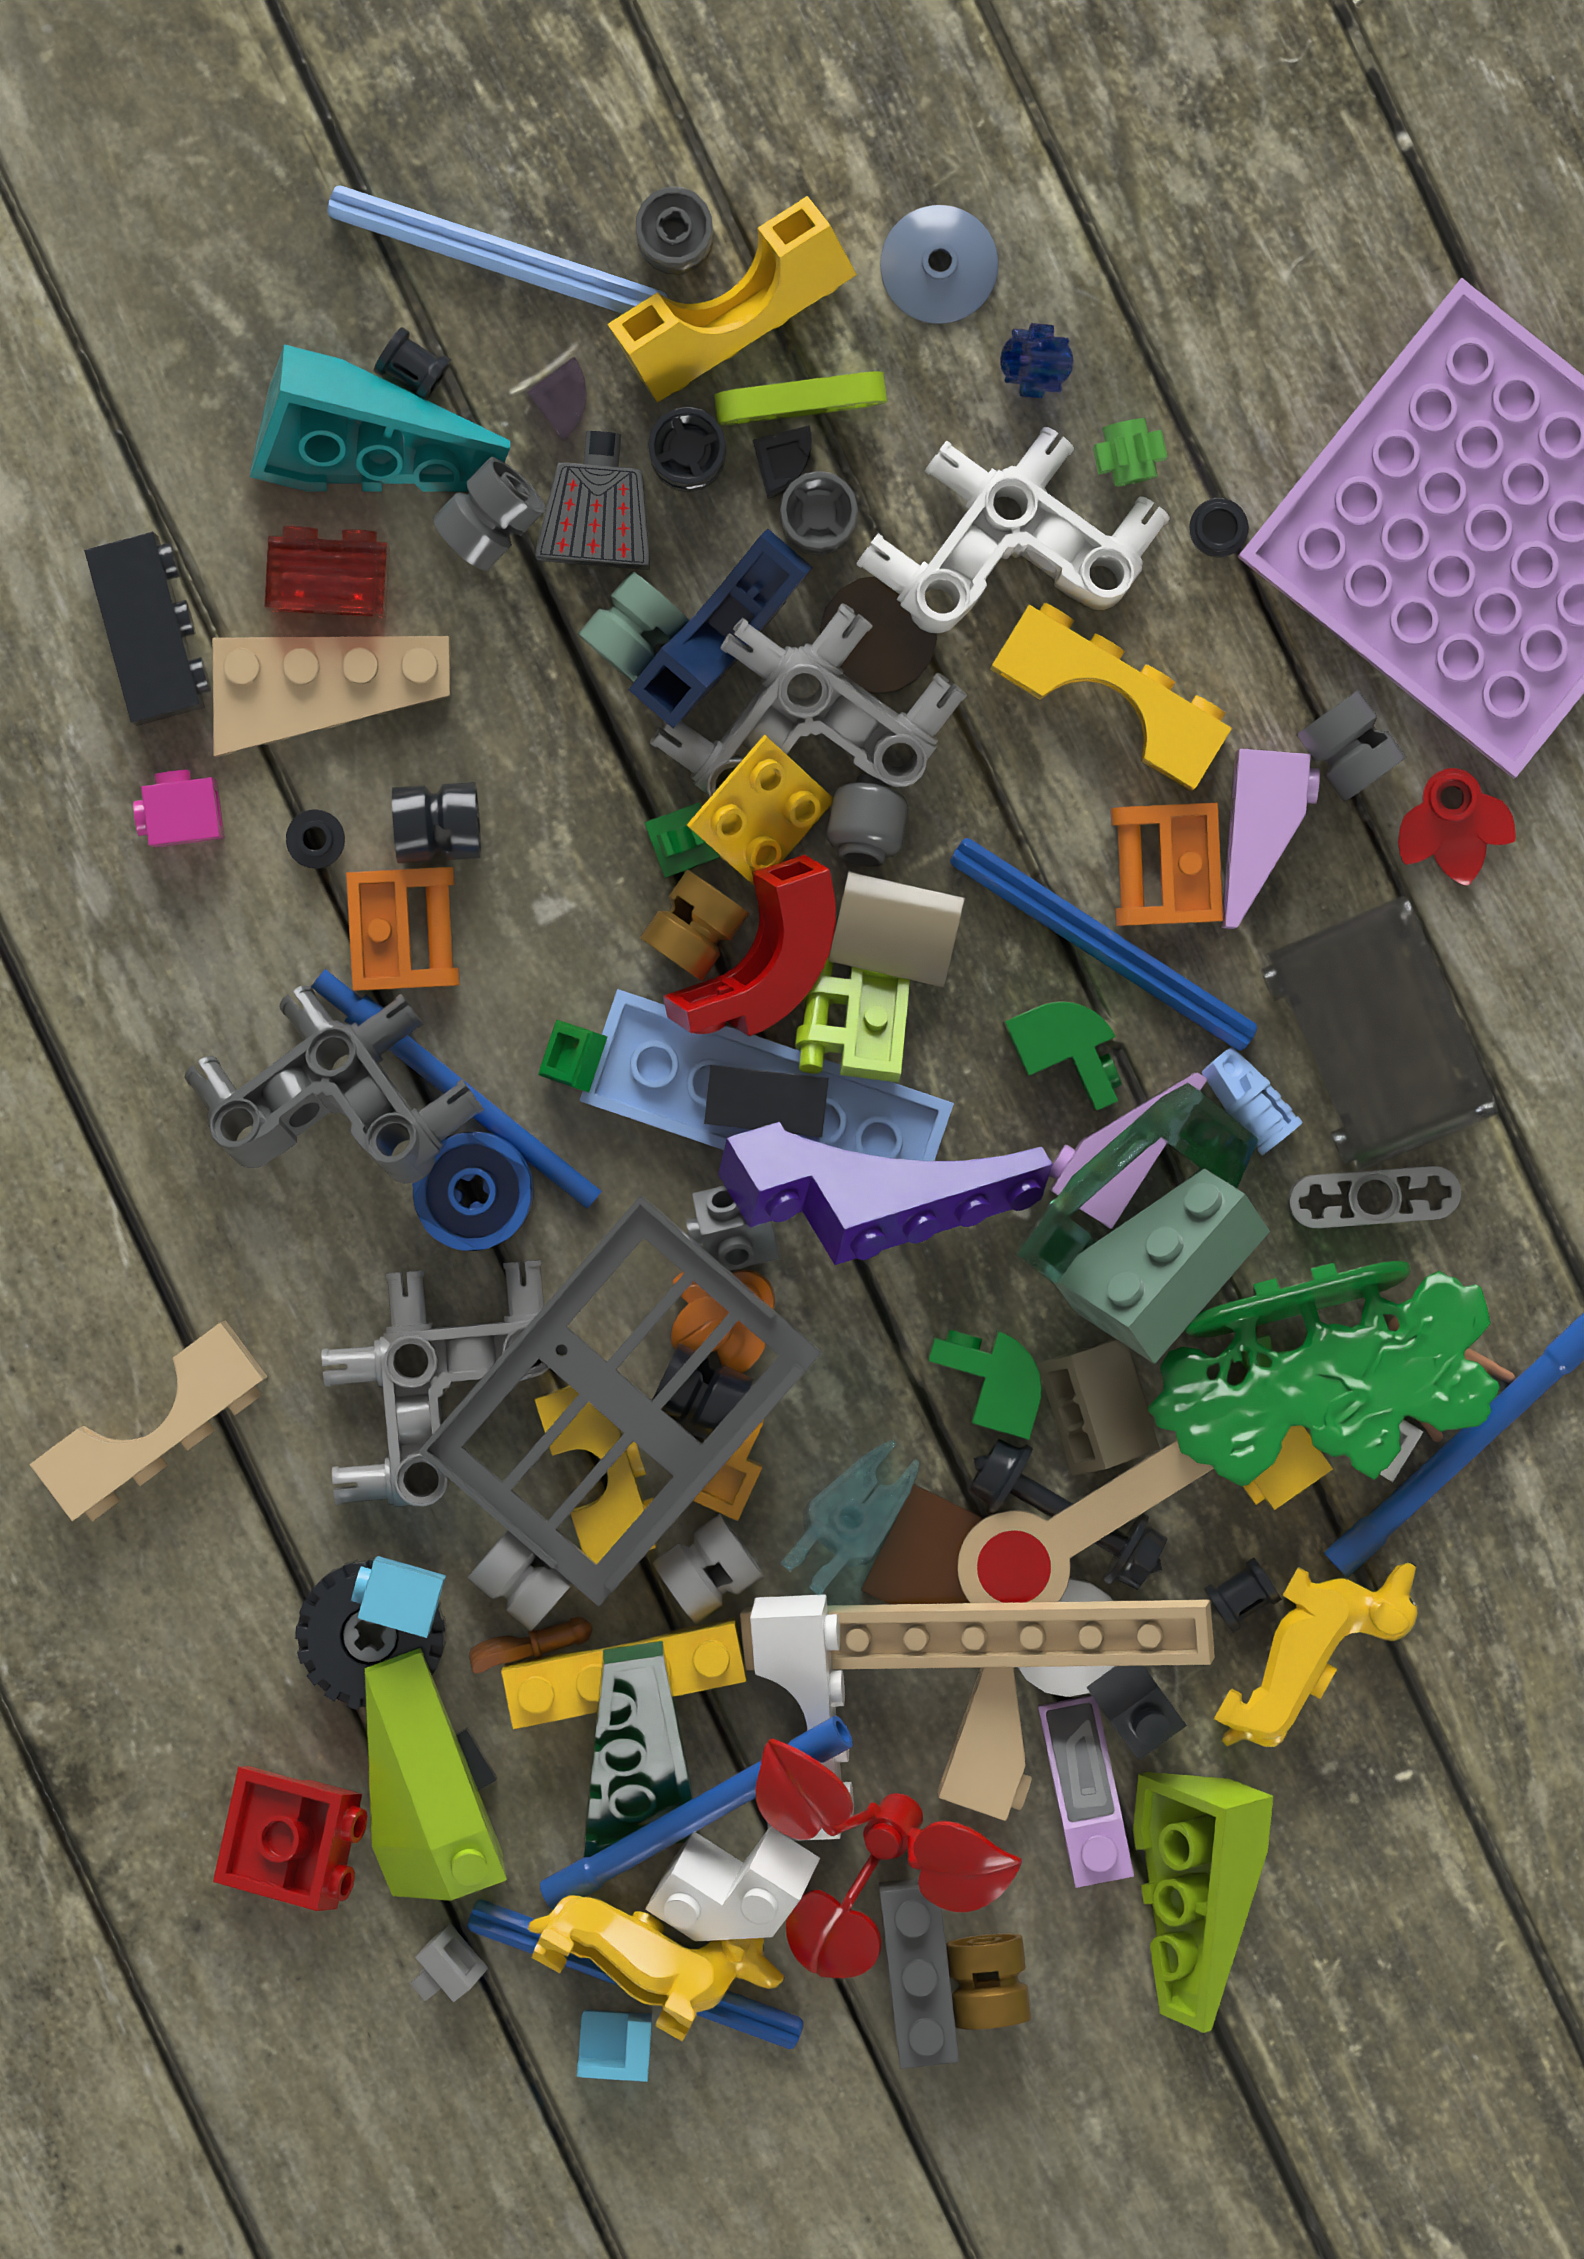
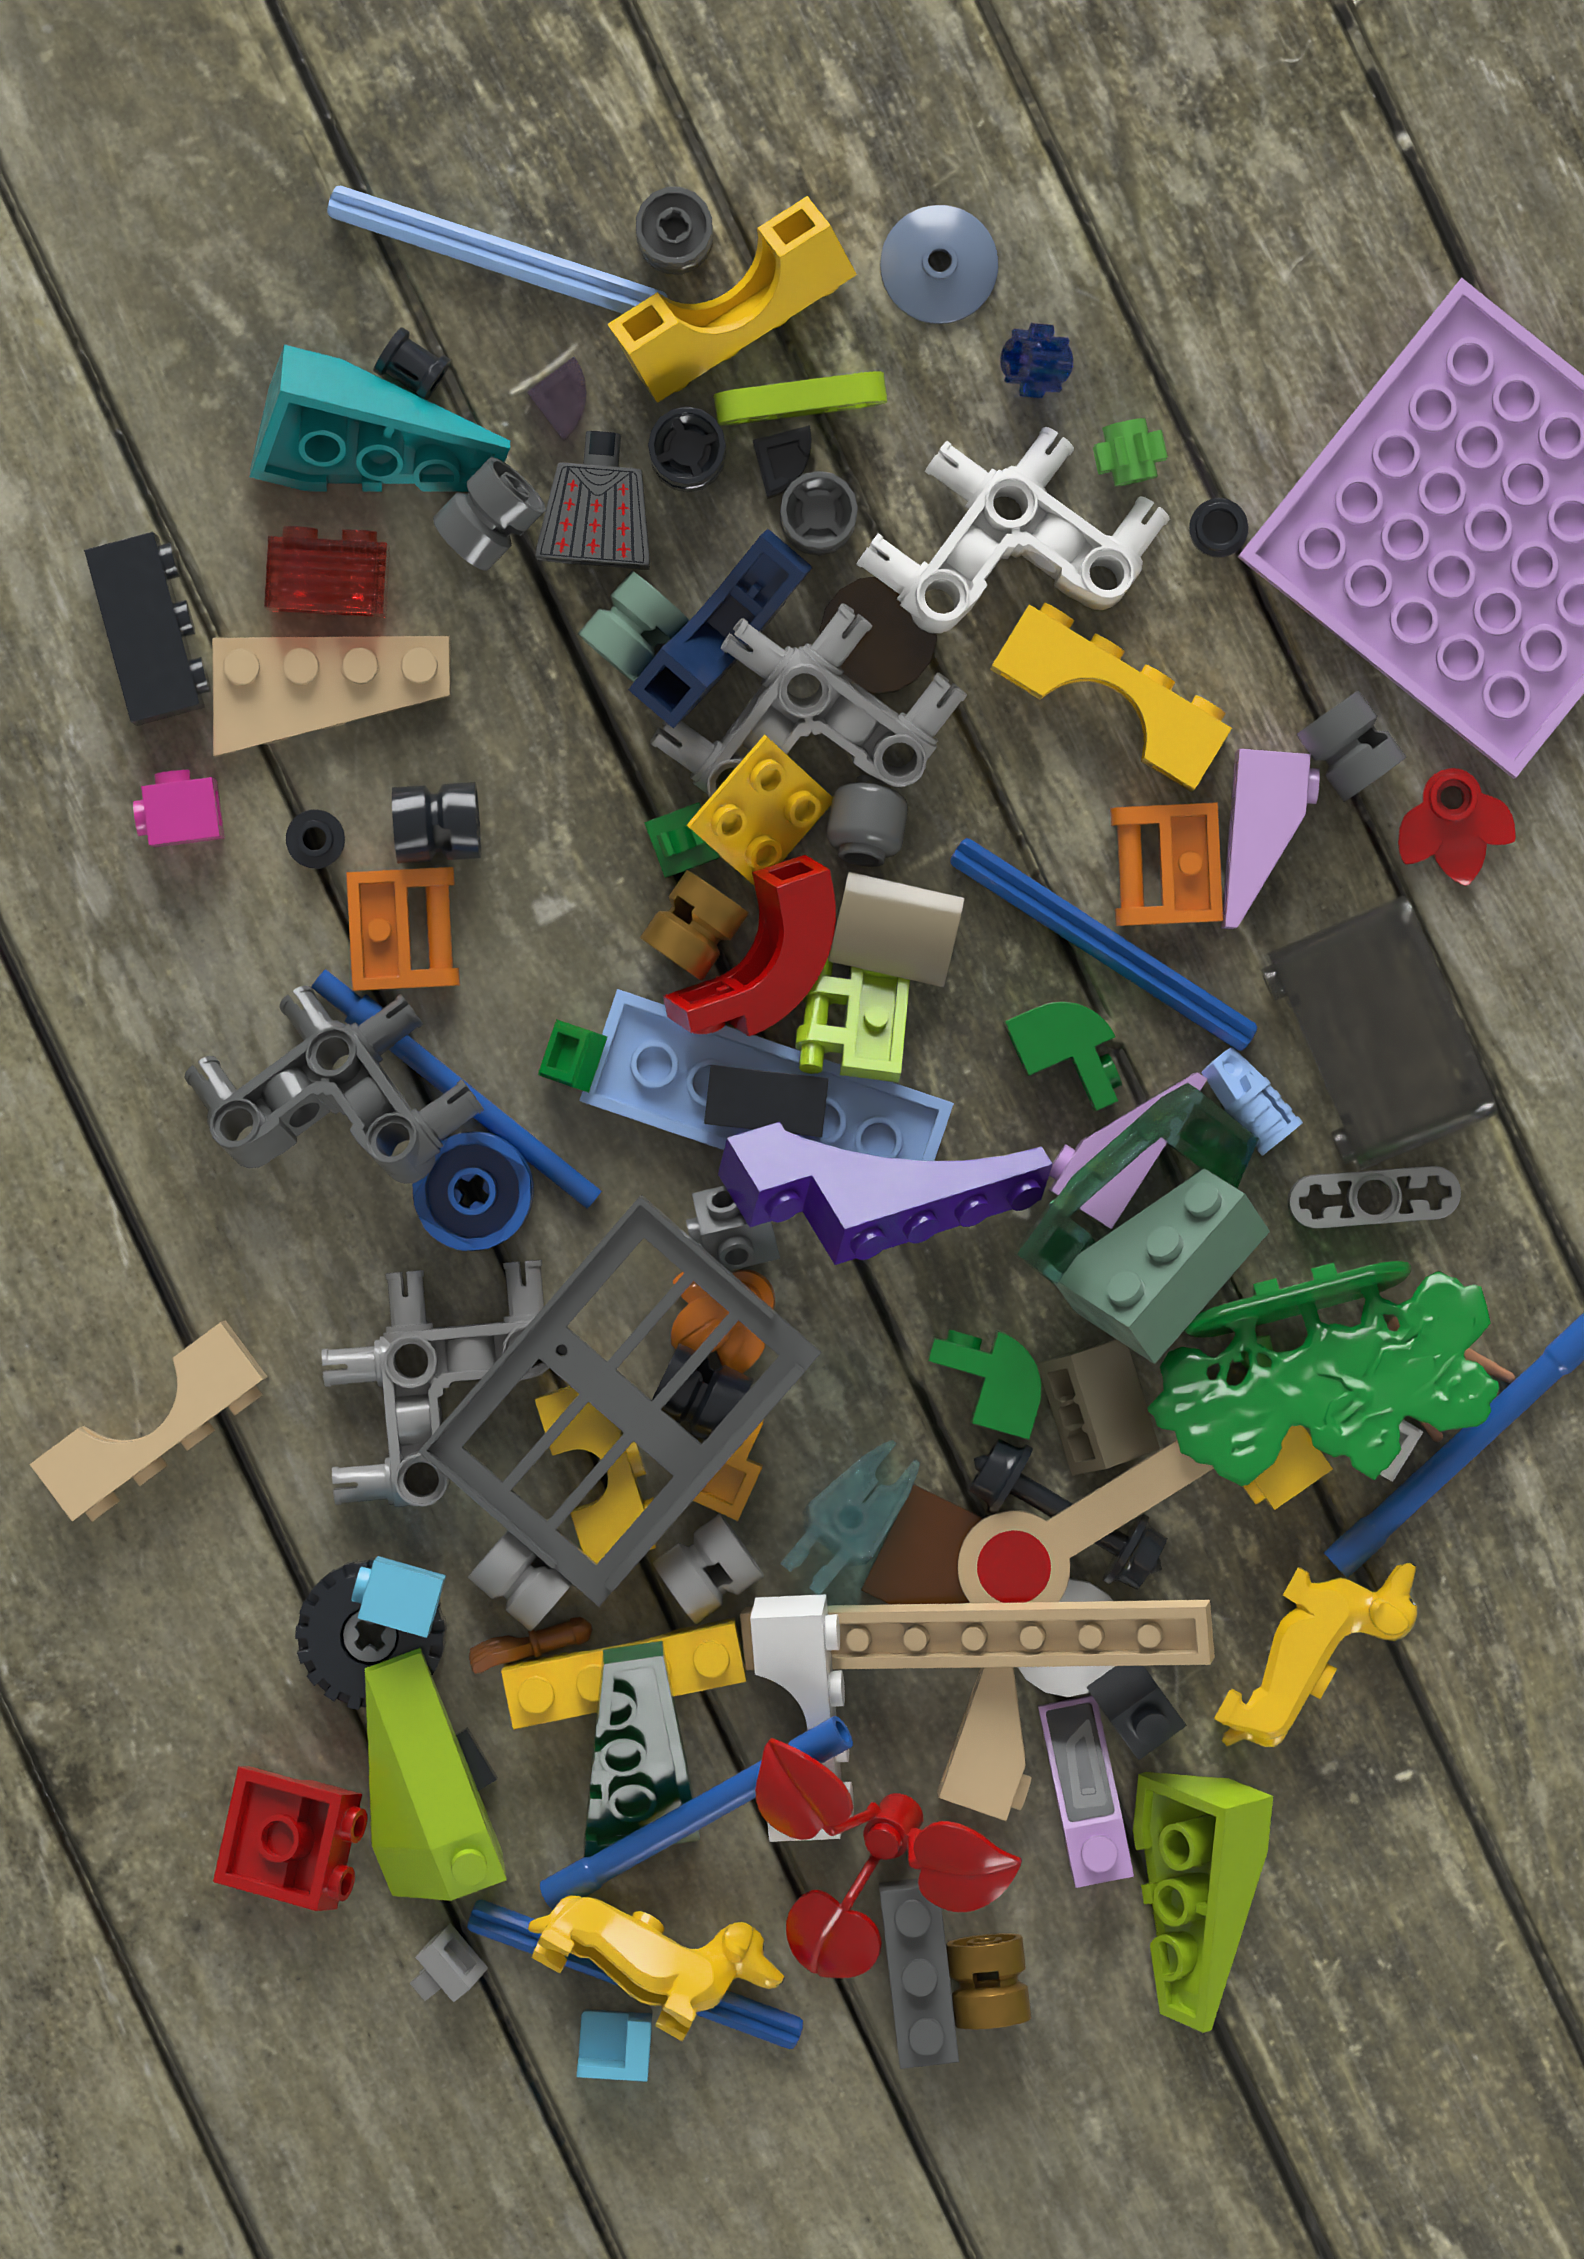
white brick [645,1826,820,1941] -> none
black bush [1204,1557,1282,1633] -> none

